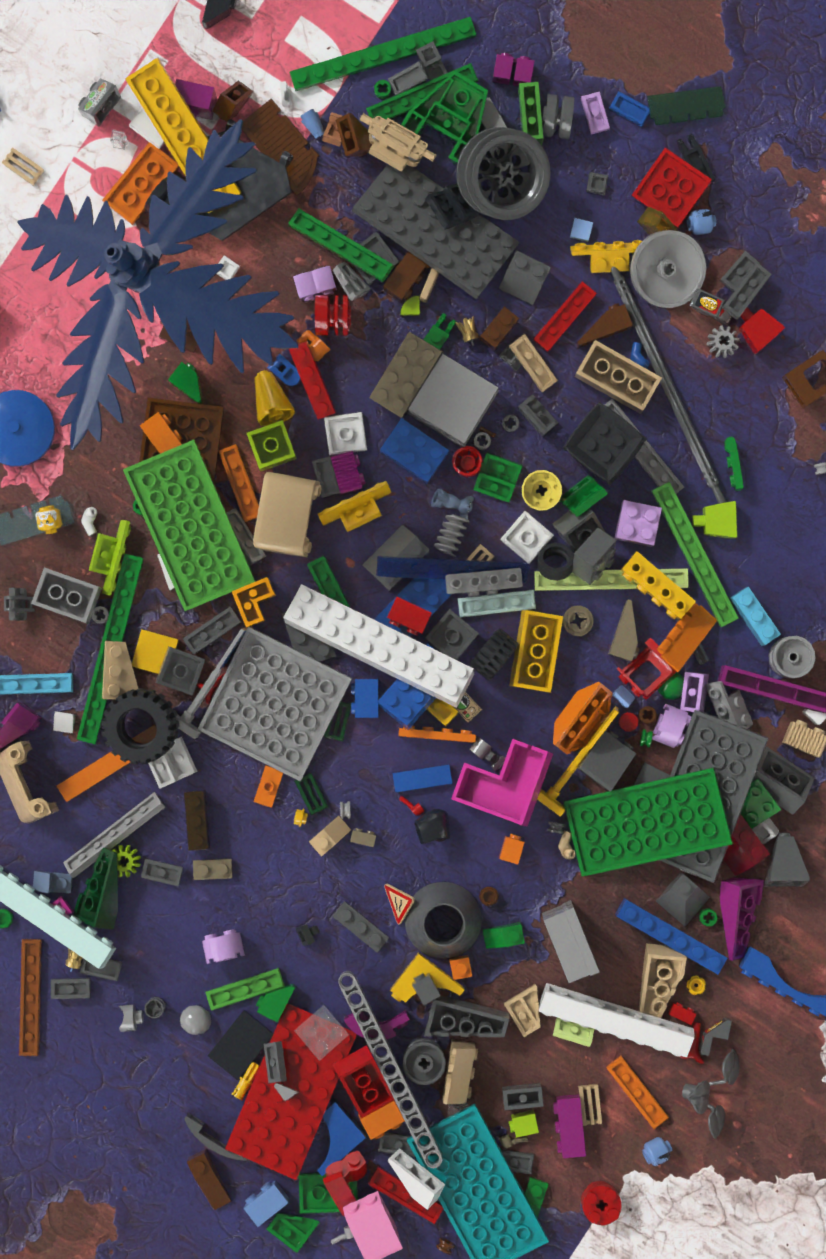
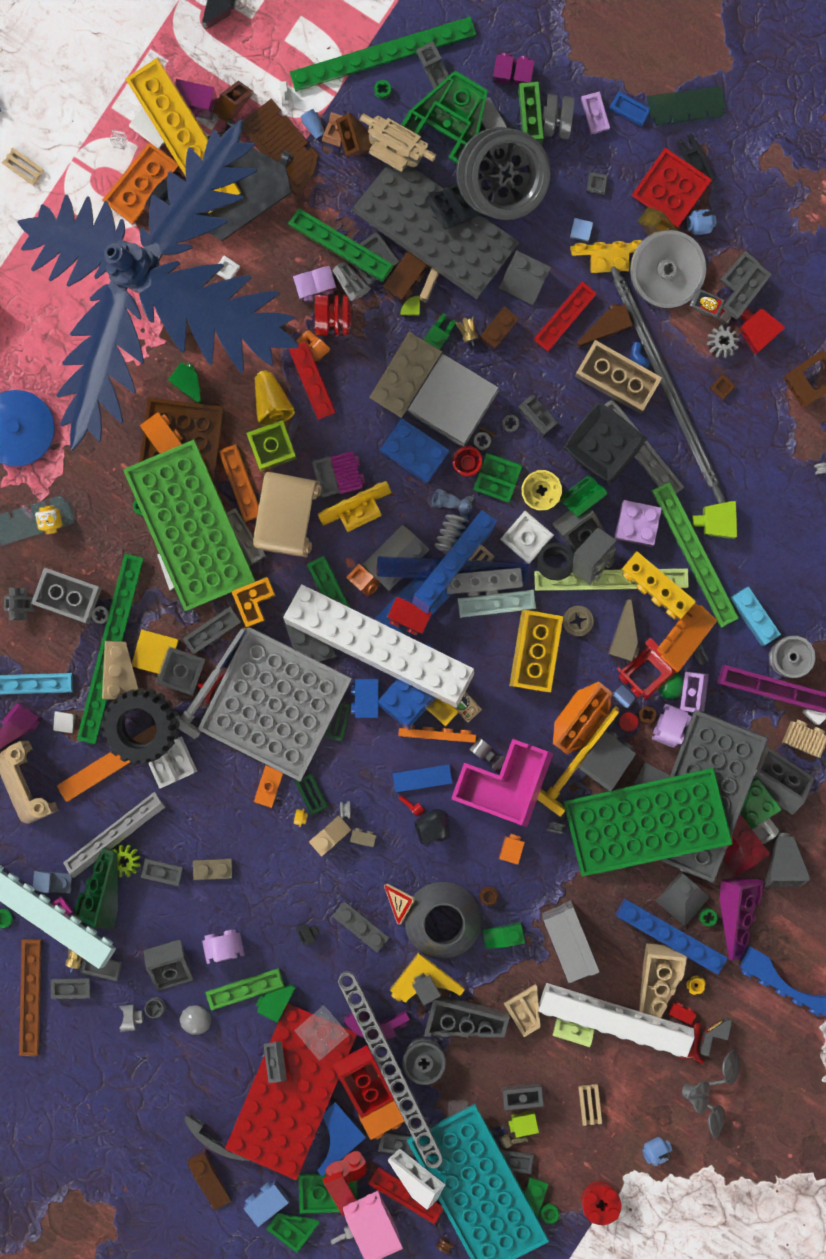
dark grey slope [78,78,121,127] -> none
white arm [81,507,97,536] -> none
lime bracket [89,520,131,596] -> none
dark brown brick [184,790,210,851] -> none
black tile [208,1010,274,1080] -> none
yellow axle [232,1062,260,1100] -> none
blue plate [267,354,301,387] -> none
light grey slope [274,1083,299,1101] -> none
white tile [324,412,367,456] -> none
green tile [366,63,479,120] -> none
dark grey tile [388,61,430,95] -> none
dark grey plate [425,609,479,660] -> none
tan wedge [442,1039,478,1104] -> none
orange brick [449,955,472,980] -> none
black tyre [470,629,518,680] -> none
dark grey slope [499,342,522,371] -> none
tan tile [509,334,558,392] -> none
magenta brick [553,1094,586,1158] -> none
tan arm [558,830,576,860] -> none
orange tile [606,1056,669,1129] -> none
green bush [640,729,653,748] -> none
light grey bracket [705,681,753,729] -> none
green hinge [724,436,744,491] -> none
none -> dark grey slope [143,939,194,991]
none -> orange bracket [346,564,380,597]
none -> blue arch [412,510,497,614]
none -> green tile [540,1203,559,1224]
none -> reddish brown tile [709,373,736,401]

